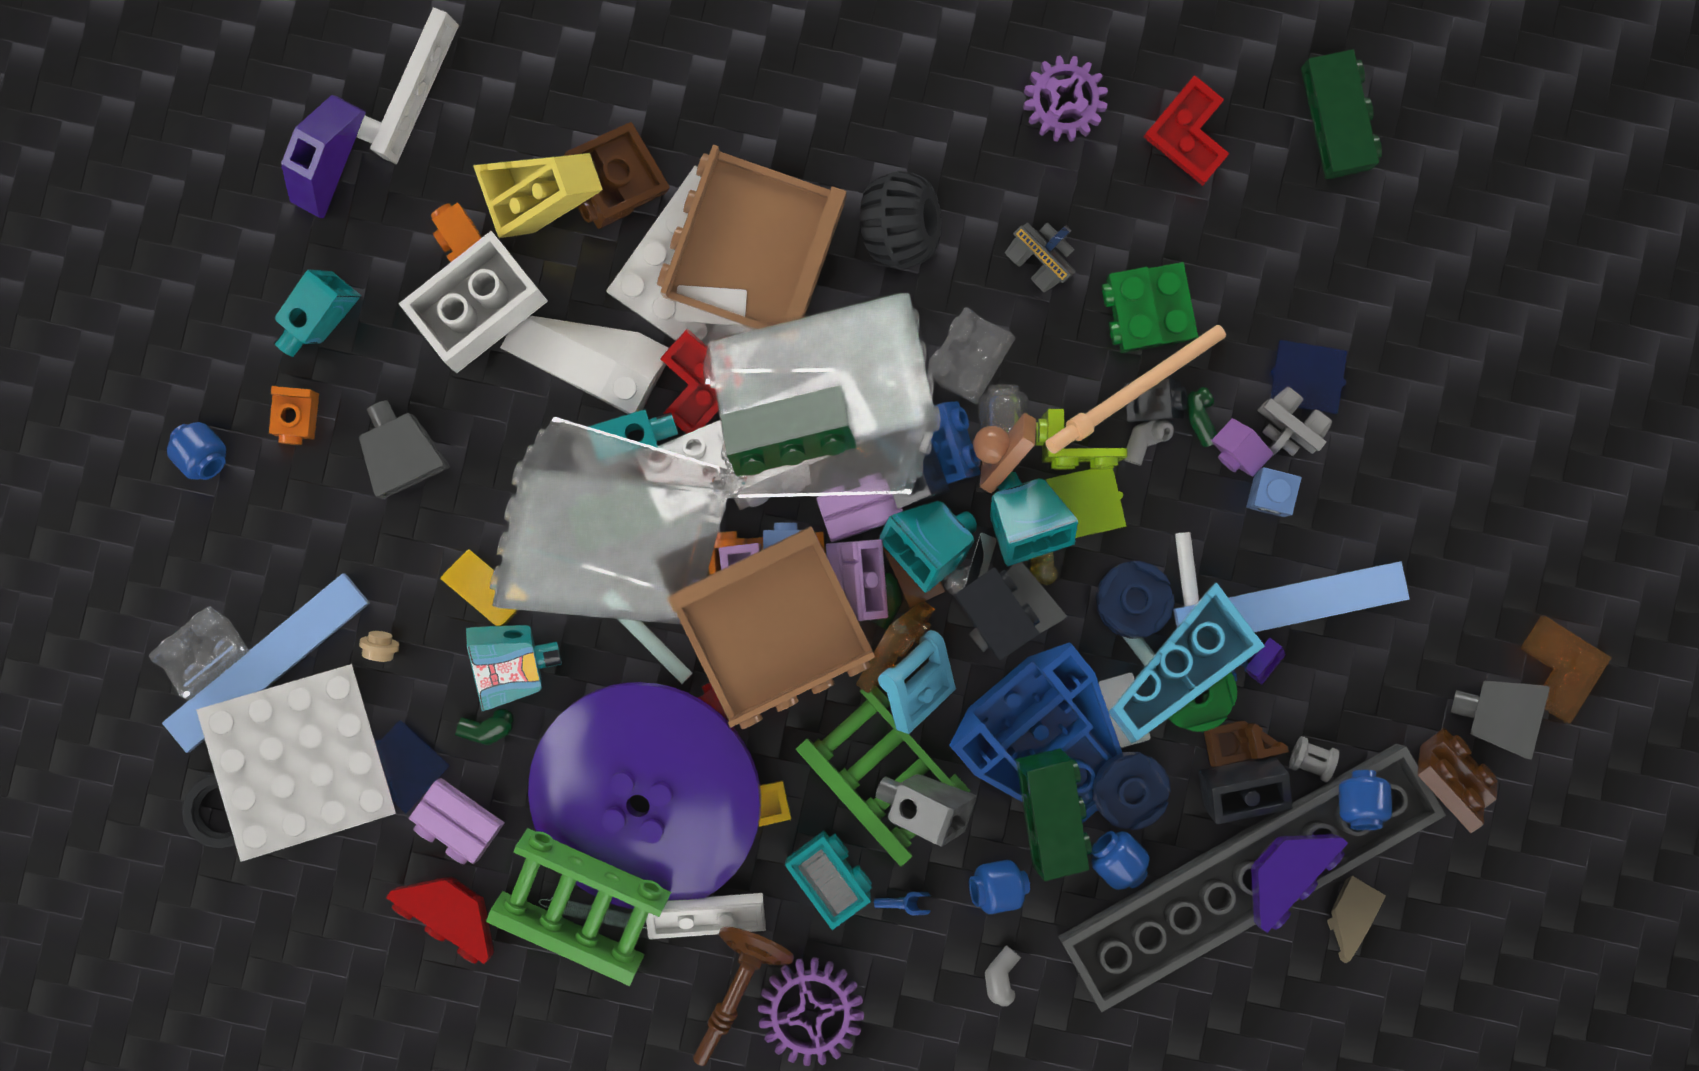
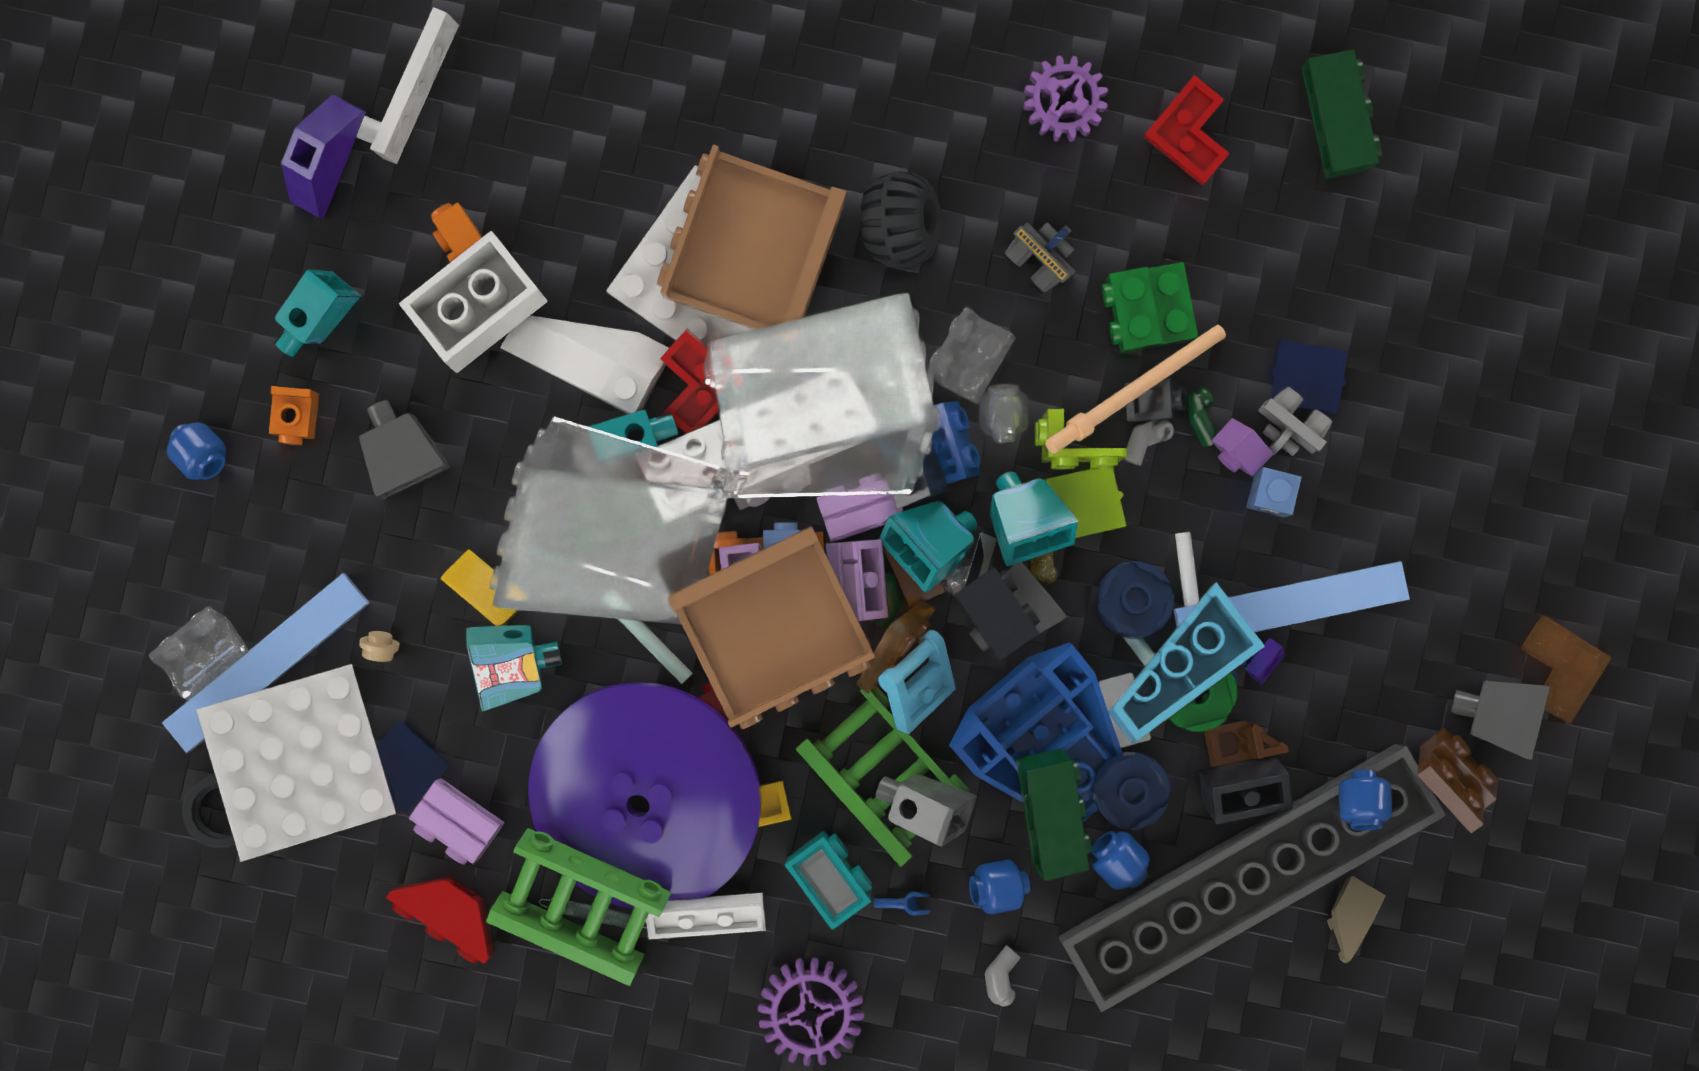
dark green arm [455,708,514,745] -> none
light yellow wedge [473,153,603,238] -> none
reddish brown plate [564,122,670,229] -> none
white sticker [675,285,747,326] -> none
reddish brown dish [693,927,794,1066] -> none
brick [721,385,857,477] -> none
nougat tile [973,413,1036,493] -> none
dark purple slope [1251,834,1348,933] -> none
light grey bush [1289,736,1339,782] -> none

